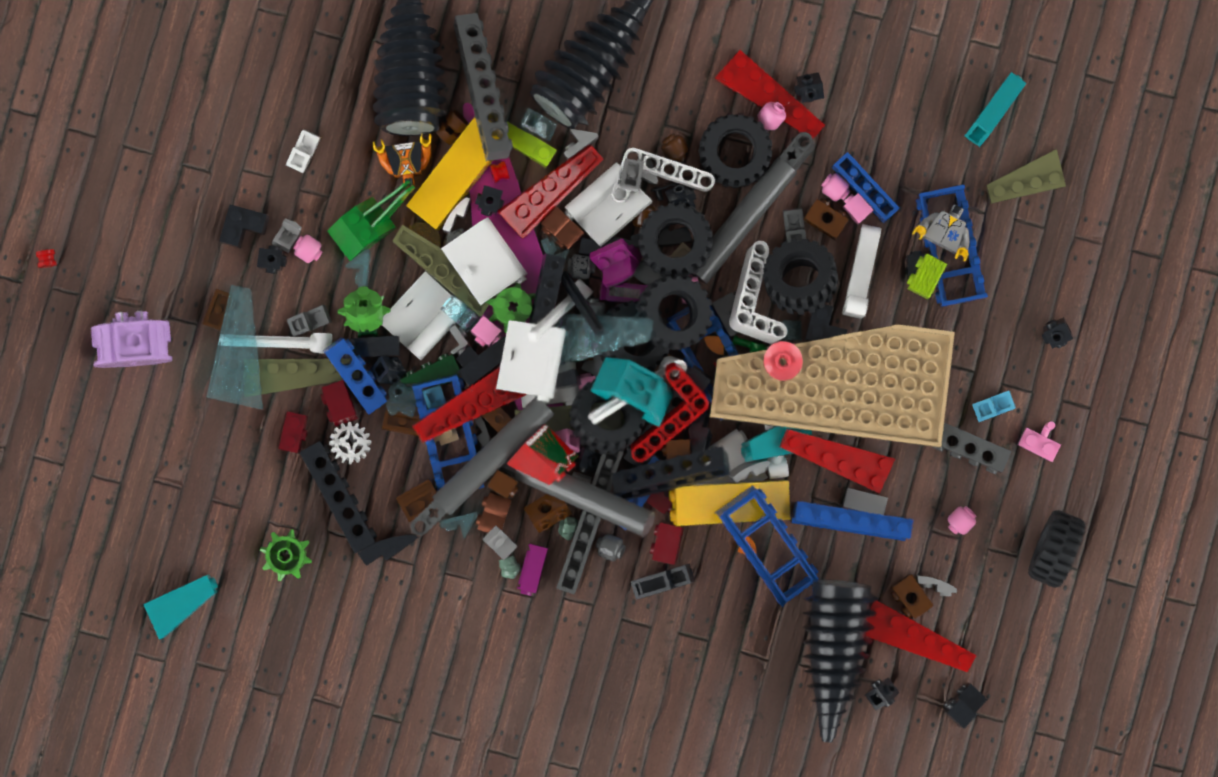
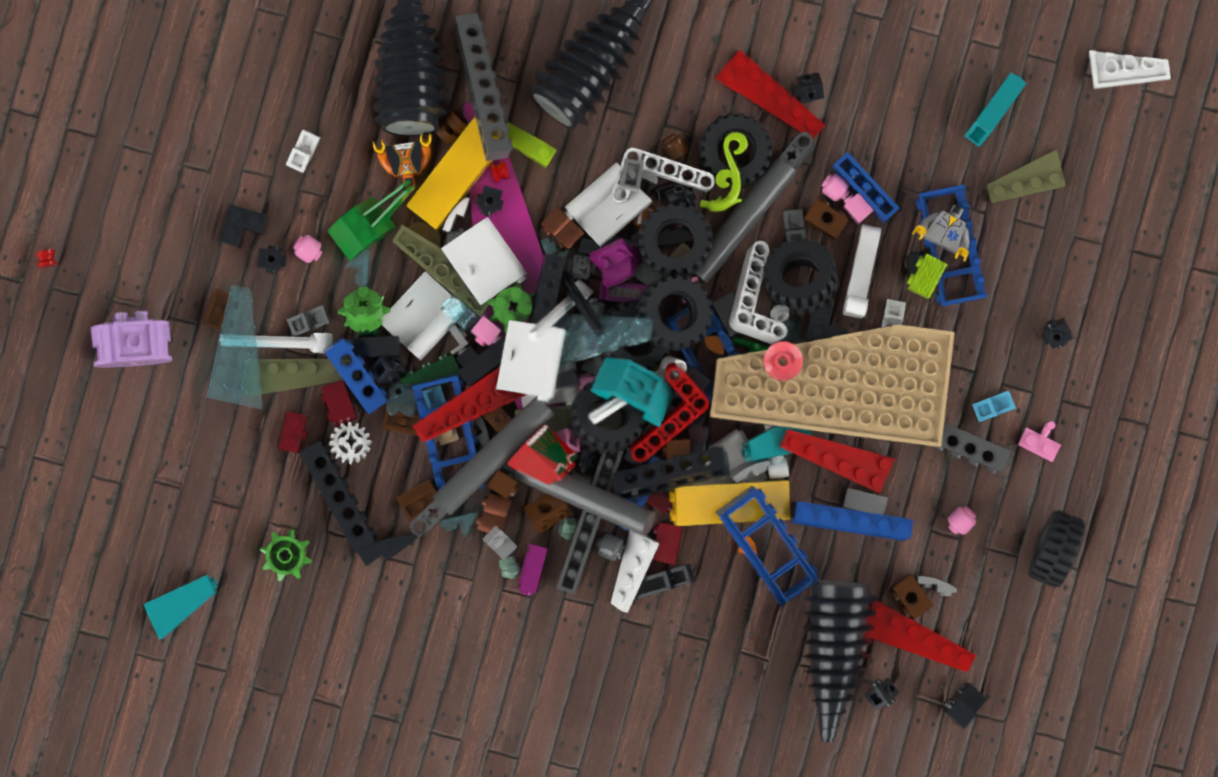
light grey bracket [272,218,302,253] -> none
red wing [497,144,604,239] -> none
clear light blue slope [520,108,557,141] -> none
light grey slope [564,129,599,160] -> none
bright pink head [758,102,786,130] -> none
none -> white wing [611,531,659,613]
none -> lime plant [700,132,748,212]
none -> light grey plate [770,305,789,322]
none -> white slope [881,299,906,328]
none -> white wing [1089,50,1171,89]

